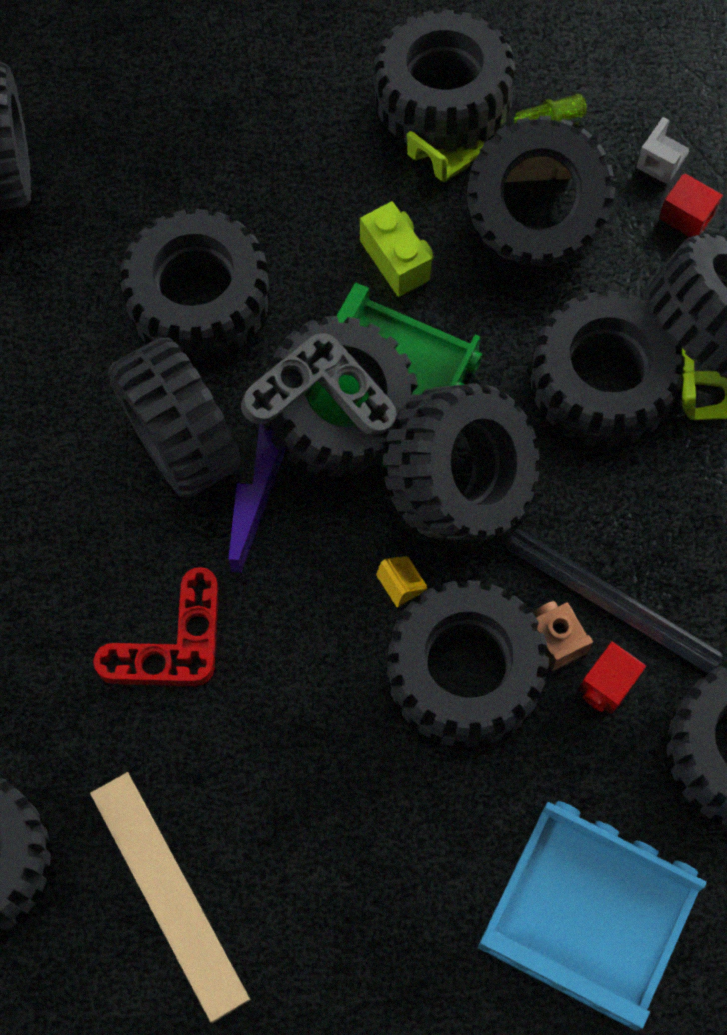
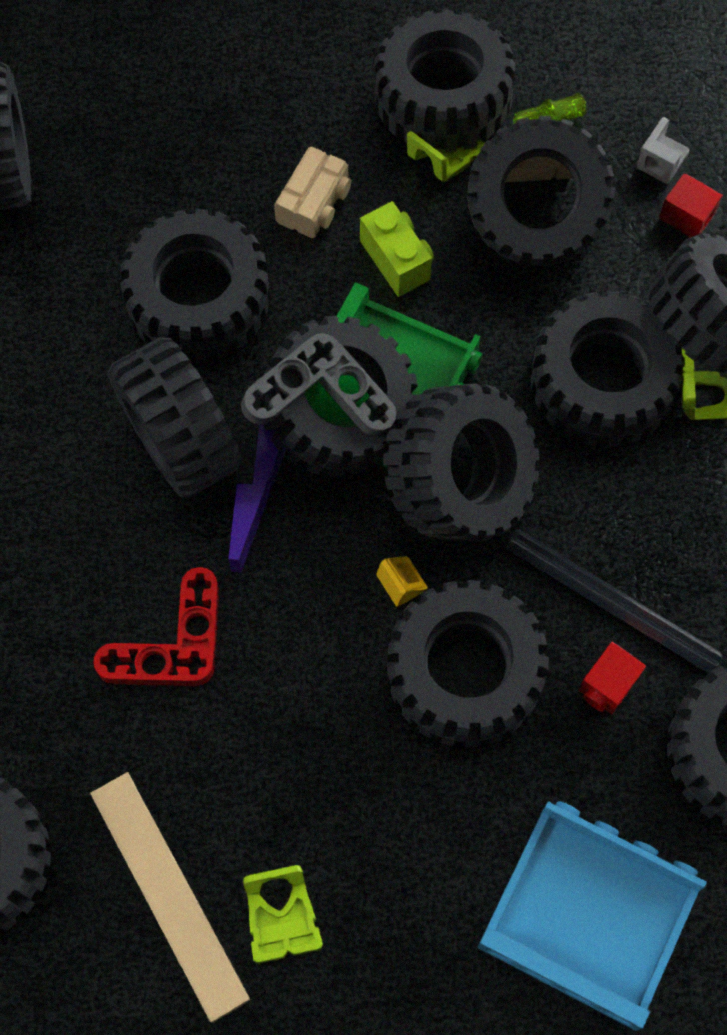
nougat brick [534,601,593,671] -> none
none -> lime piece [243,865,323,964]
none -> tan brick [274,147,351,238]

